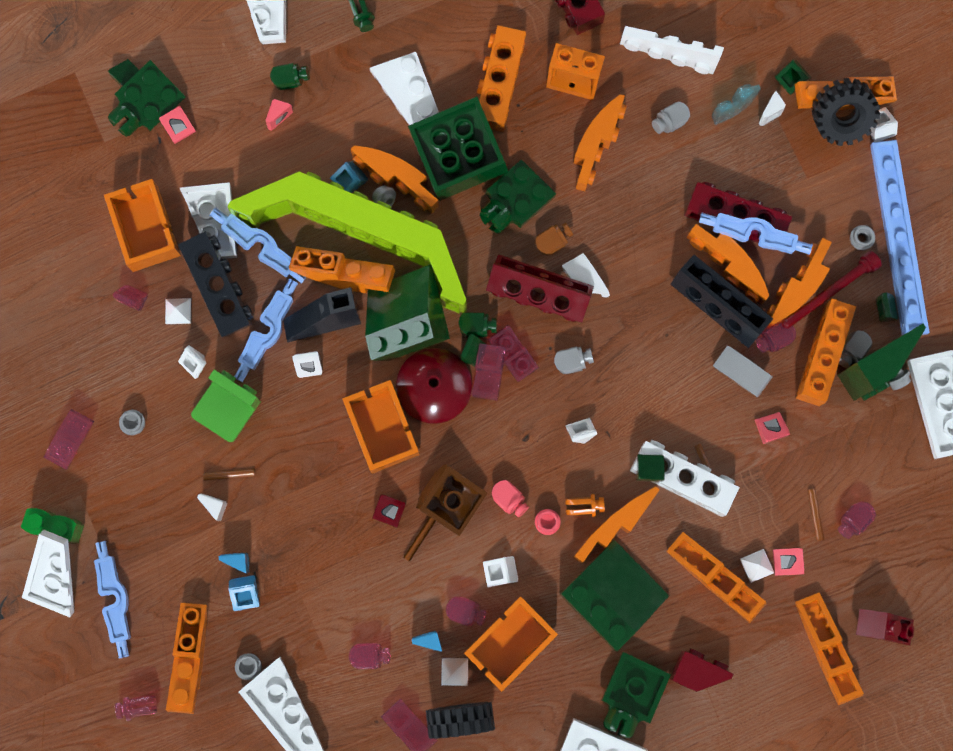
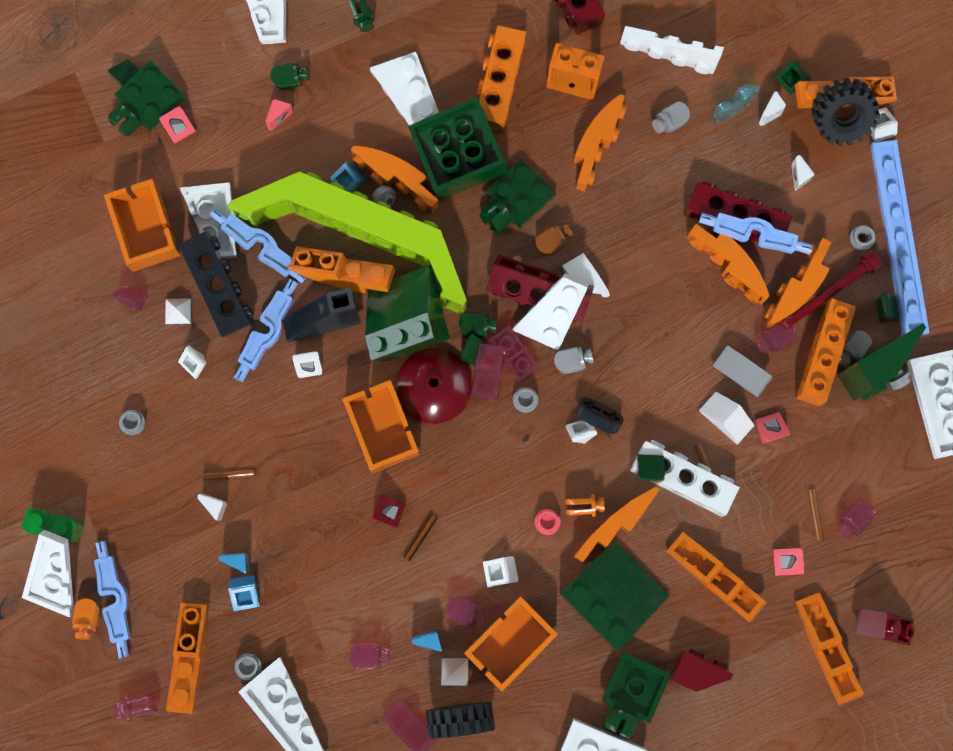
clear pink slope [43,409,94,470] -> none
bright green bracket [191,370,261,442] -> none
reddish brown slope [416,464,487,536] -> none
coral arm [492,480,529,518] -> none
black brick [670,255,773,348] -> none
white slope [740,549,774,583] -> none
none -> orange arm [72,598,101,640]
none -> white wing [512,273,589,350]
none -> light grey plate [513,387,538,413]
none -> black beam [575,397,624,434]
none -> white slope [699,392,754,444]
none -> white slope [792,155,814,191]

